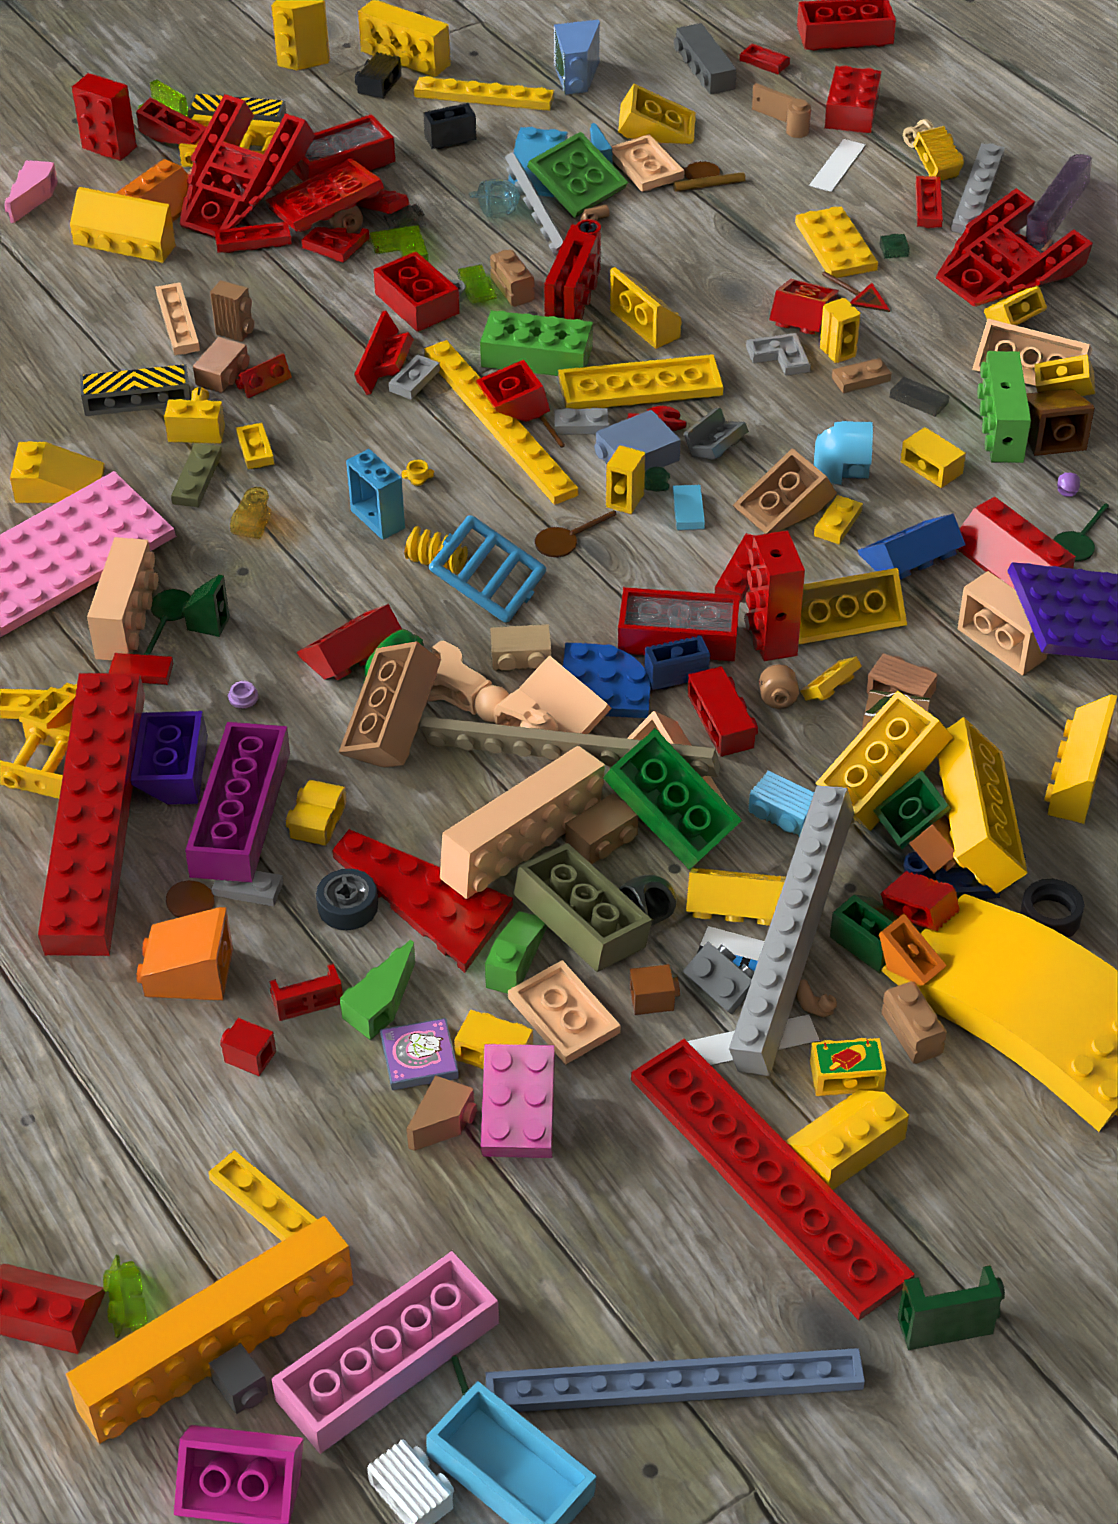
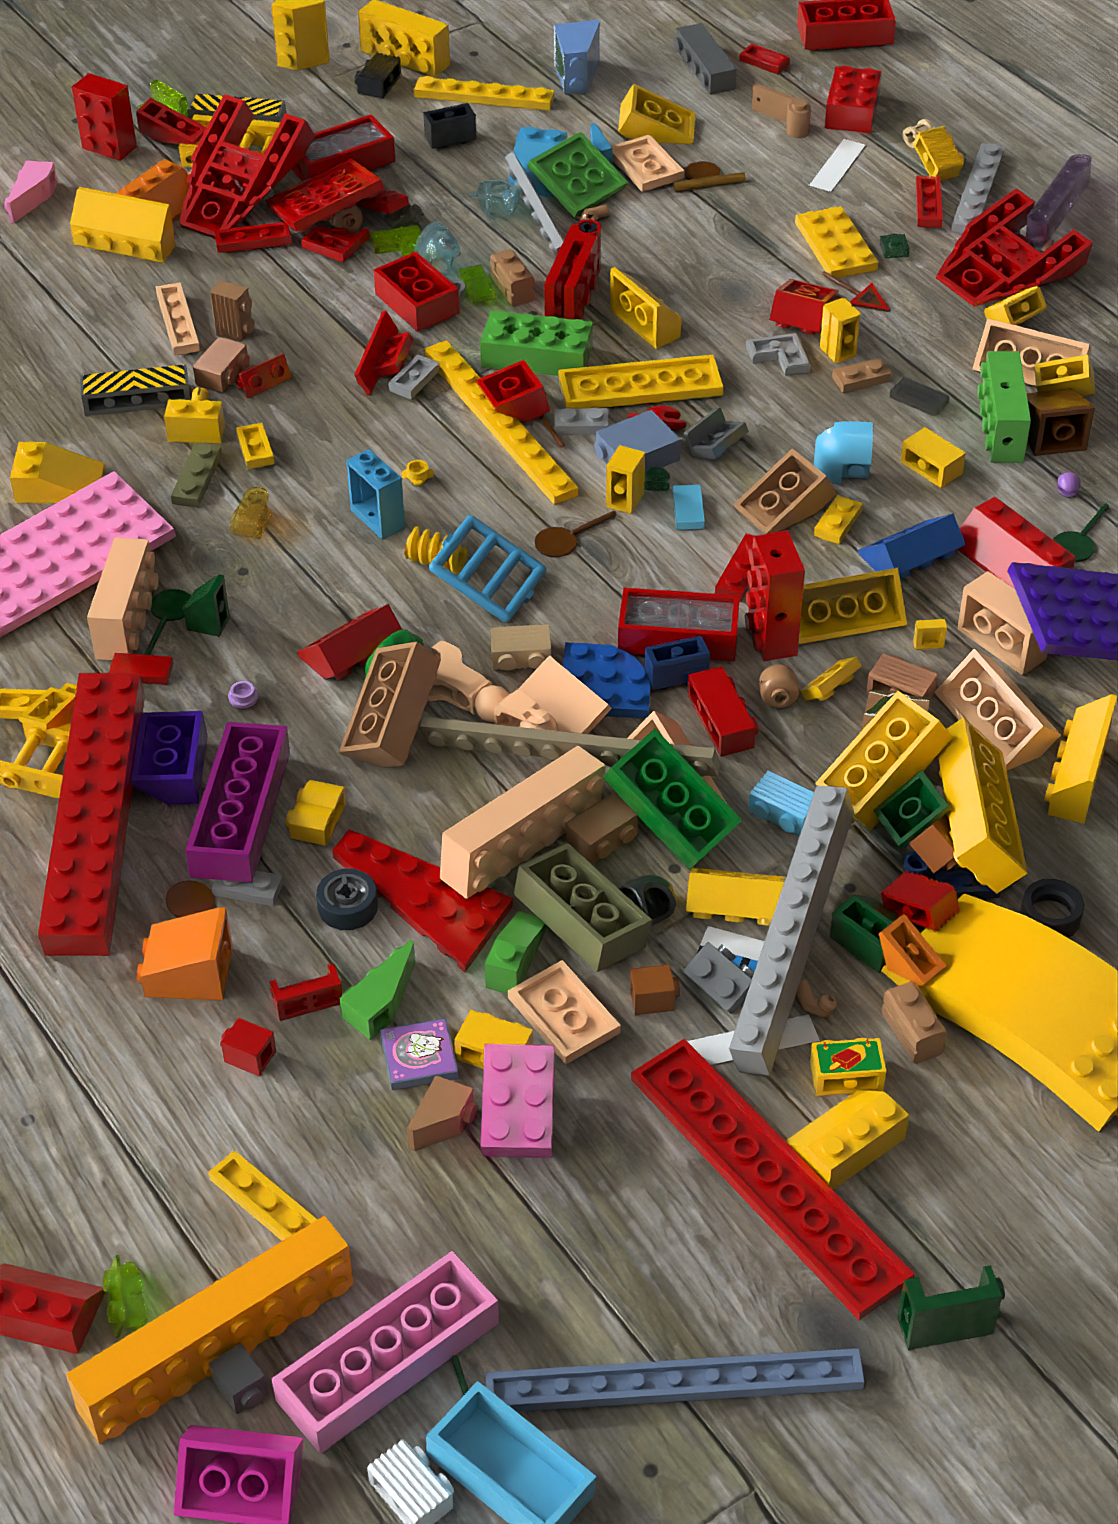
none -> clear light blue piece [414,222,461,276]
none -> yellow plate [913,619,947,650]
none -> light nougat slope [934,649,1061,771]

